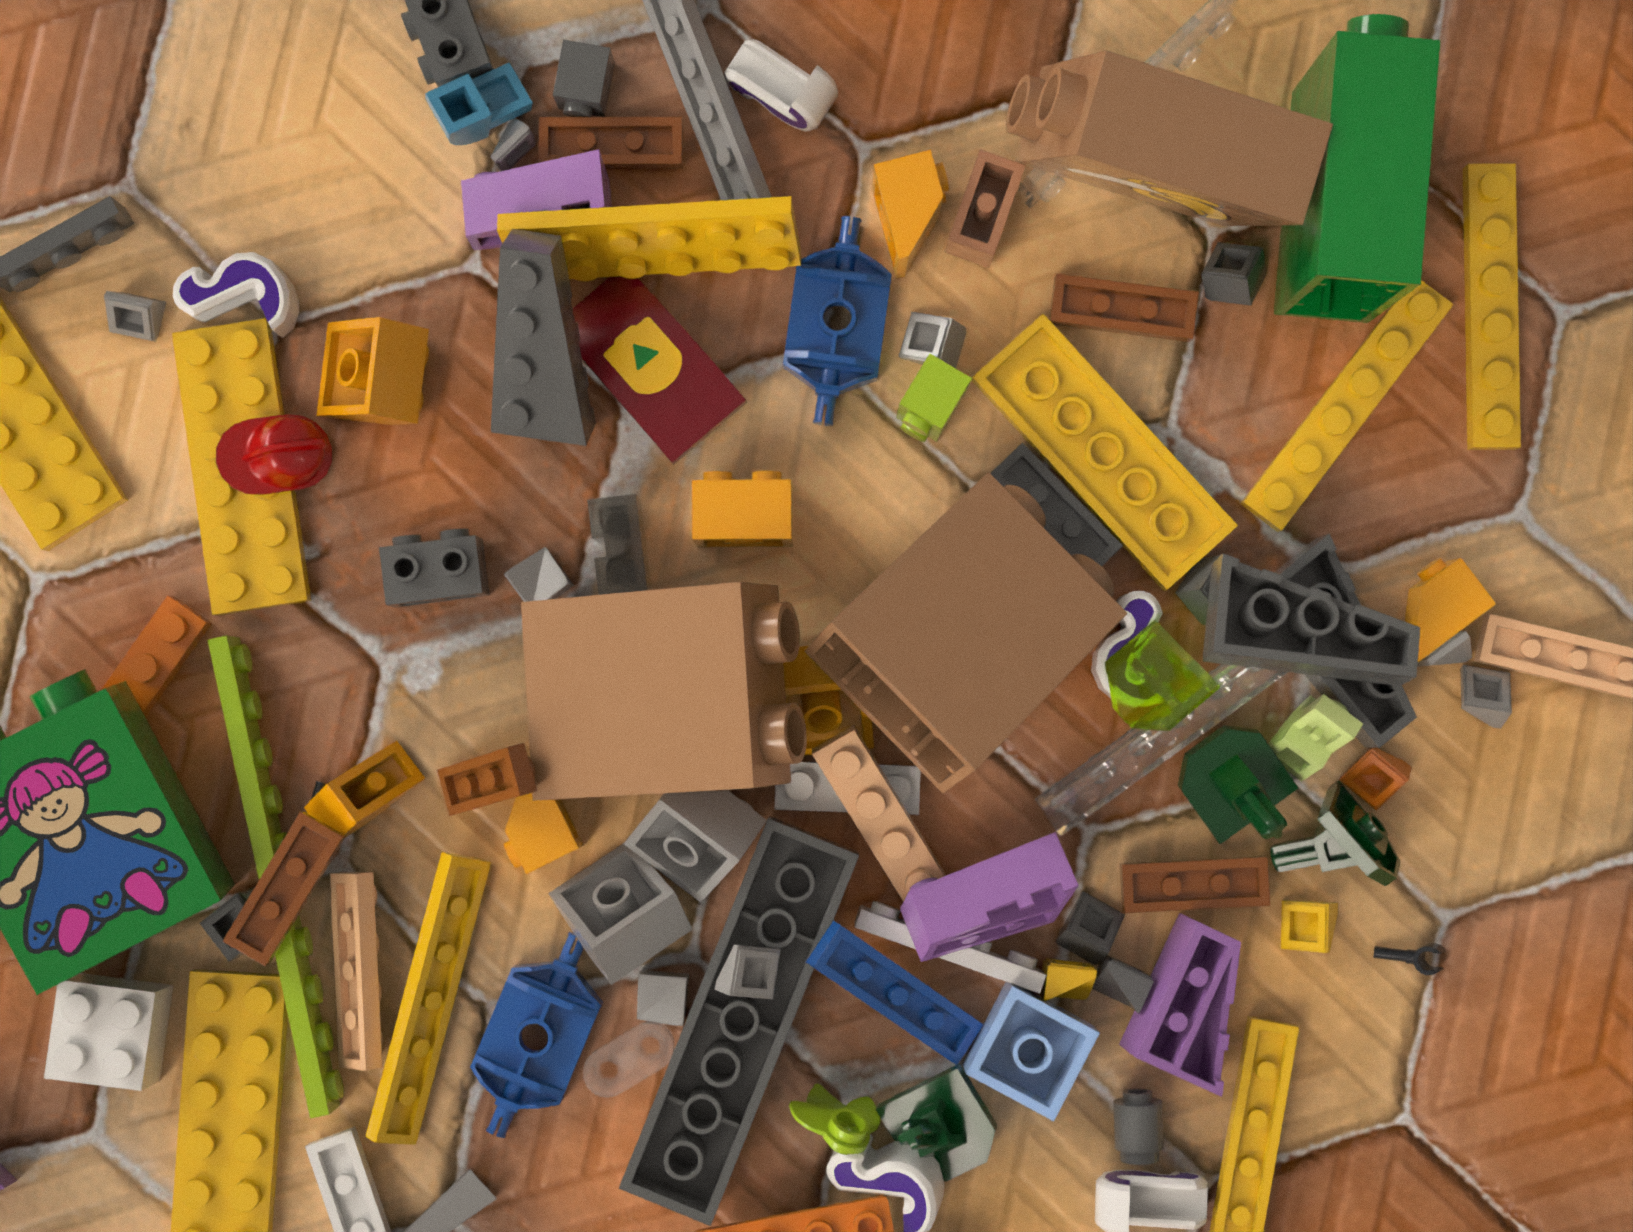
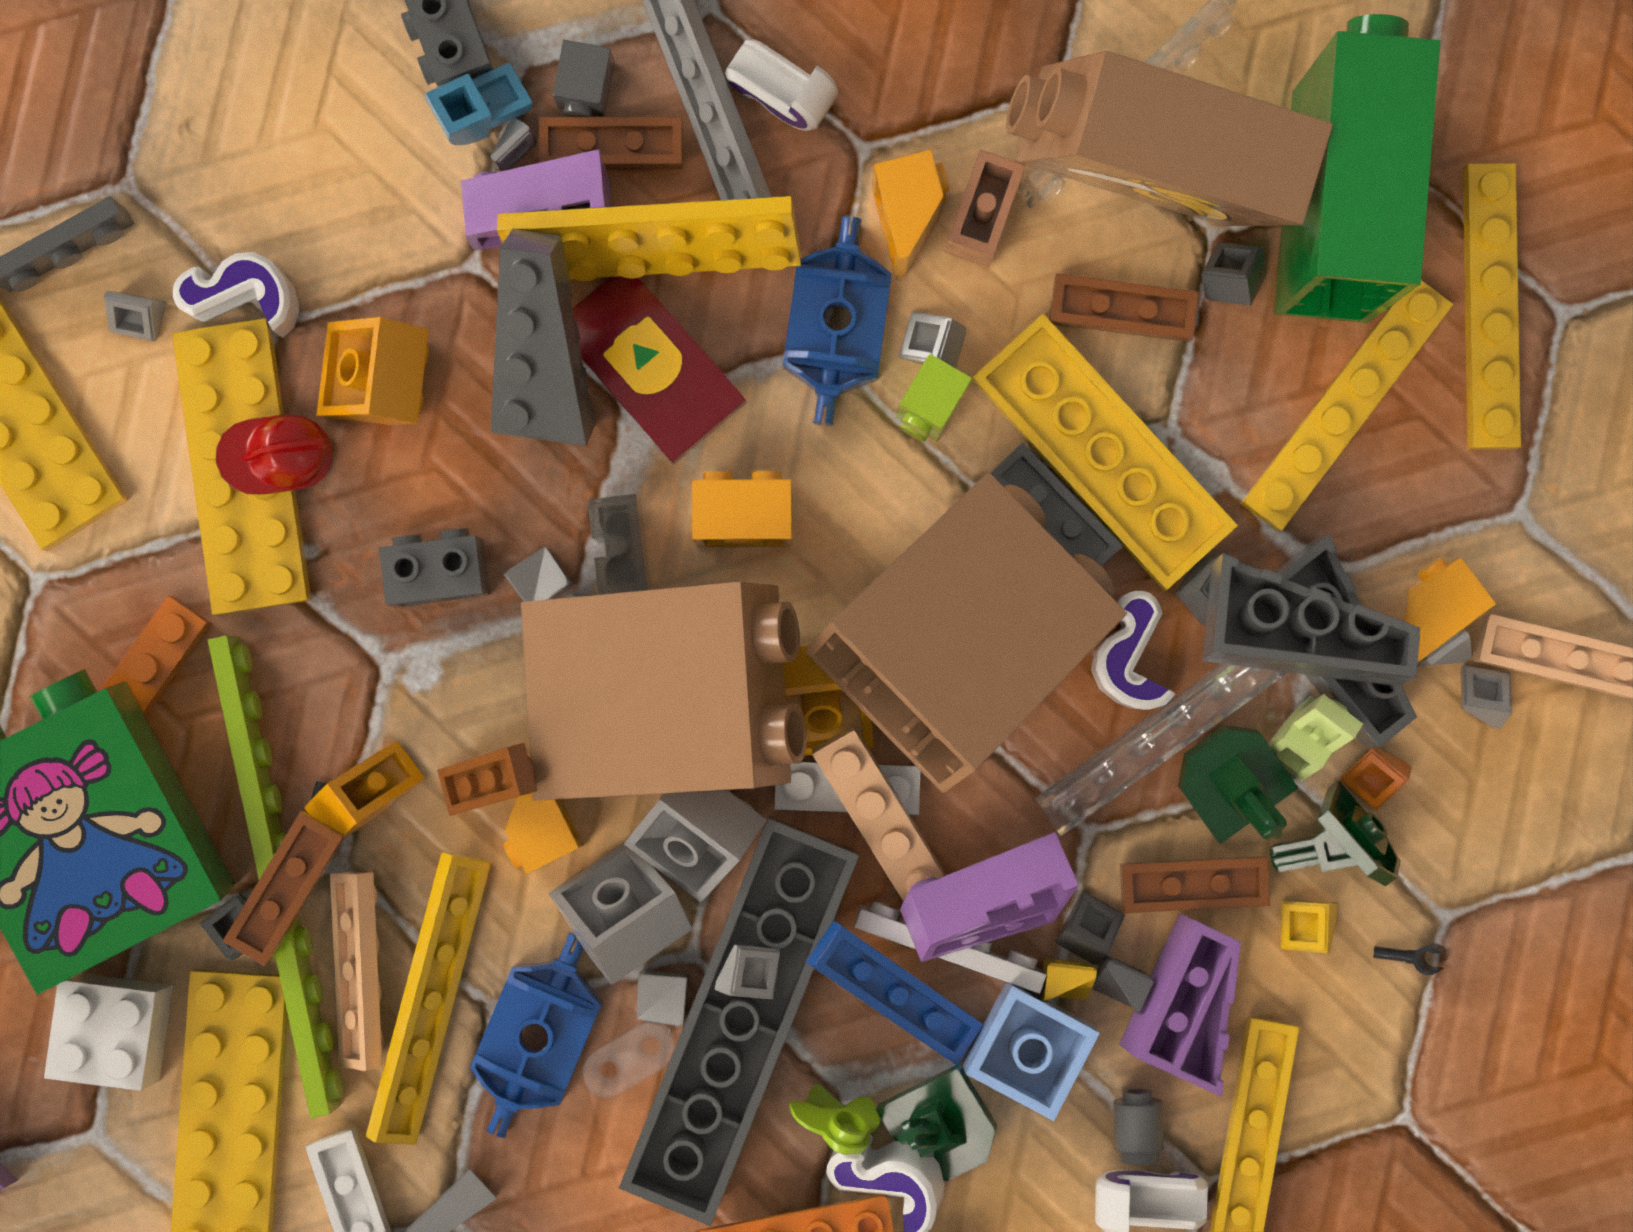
clear neon green slope [1105,620,1220,731] -> none

